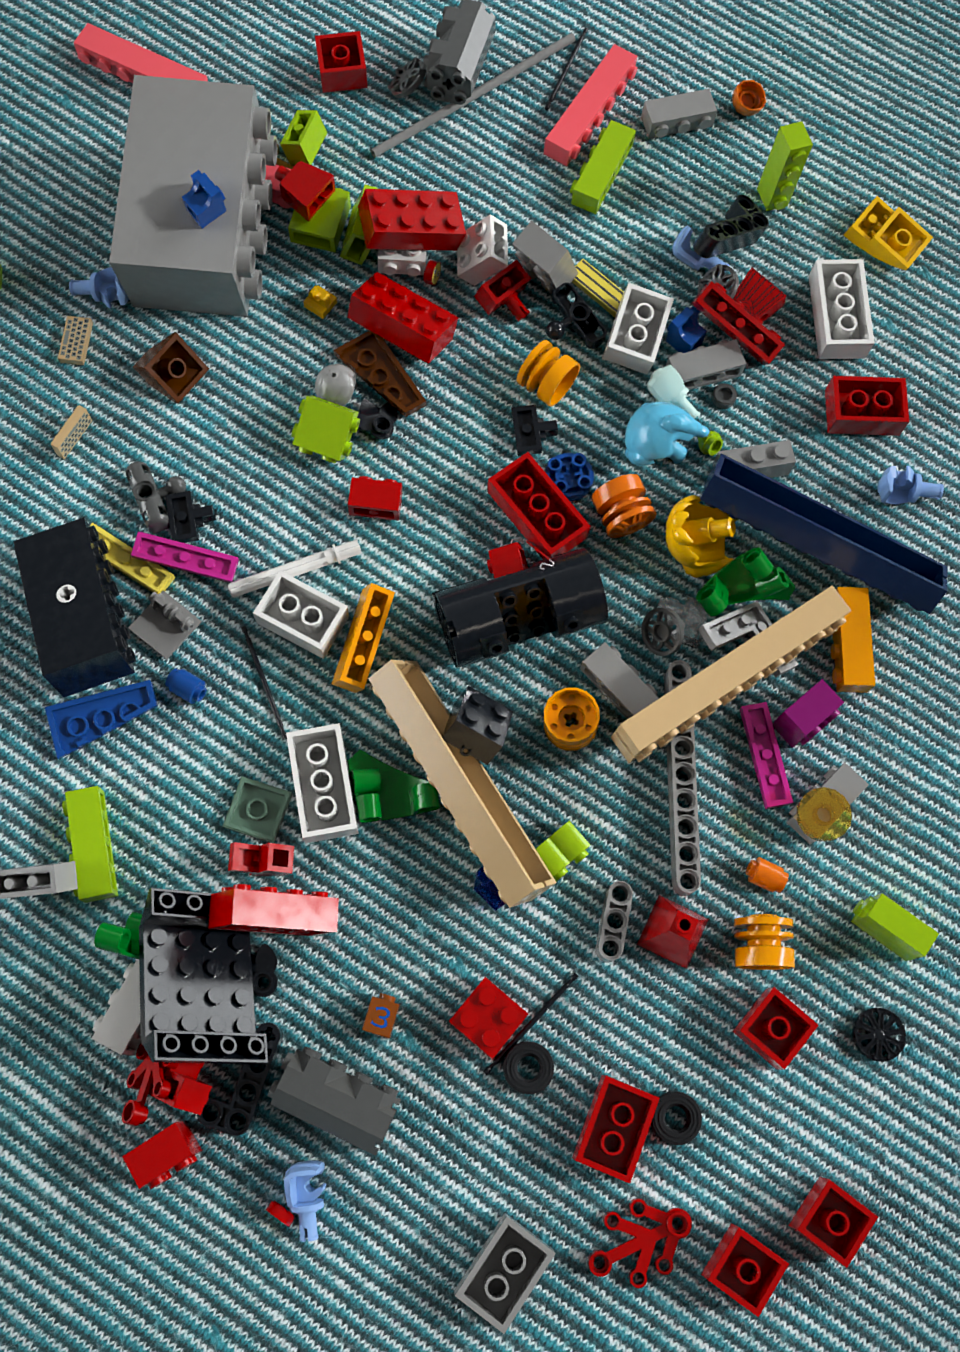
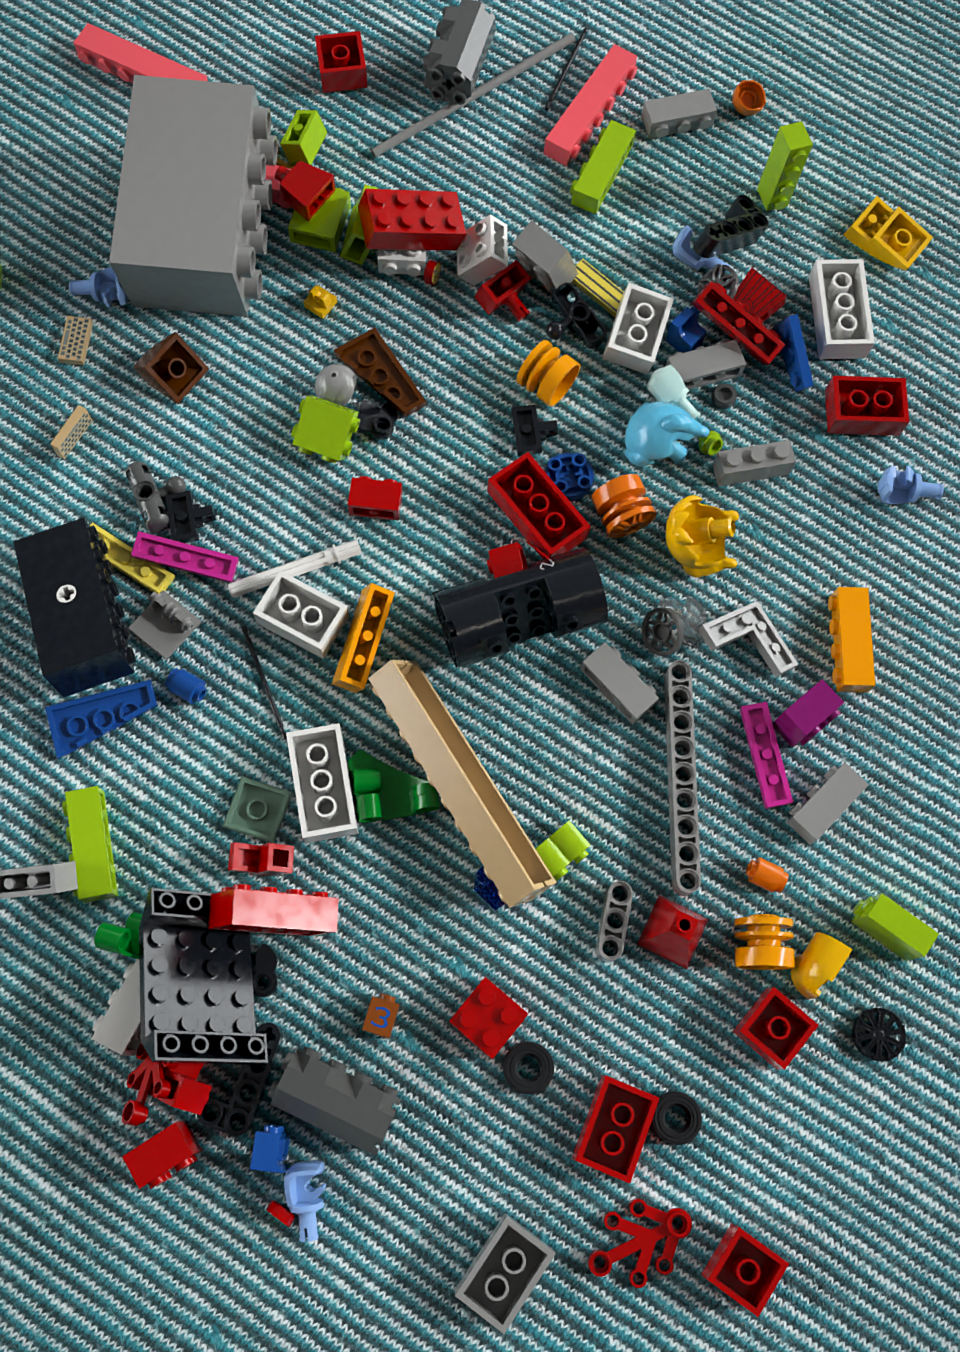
blue brick [182,170,226,229] -> none
red brick [347,272,459,364] -> none
dark grey wheel [389,58,426,98] -> none
black brick [442,686,514,765] -> none
black piece [483,973,579,1075] -> none
light orange wheel [544,687,600,751] -> none
tan piece [610,585,852,763] -> none
green panel [696,547,795,617] -> none
dark blue piece [700,453,948,614] -> none
red brick [788,1176,878,1268] -> none
clear yellow tile [797,787,852,842] -> none
none -> blue window [250,1124,290,1173]
none -> blue wing [772,314,814,393]
none -> yellow brick [791,932,852,1000]

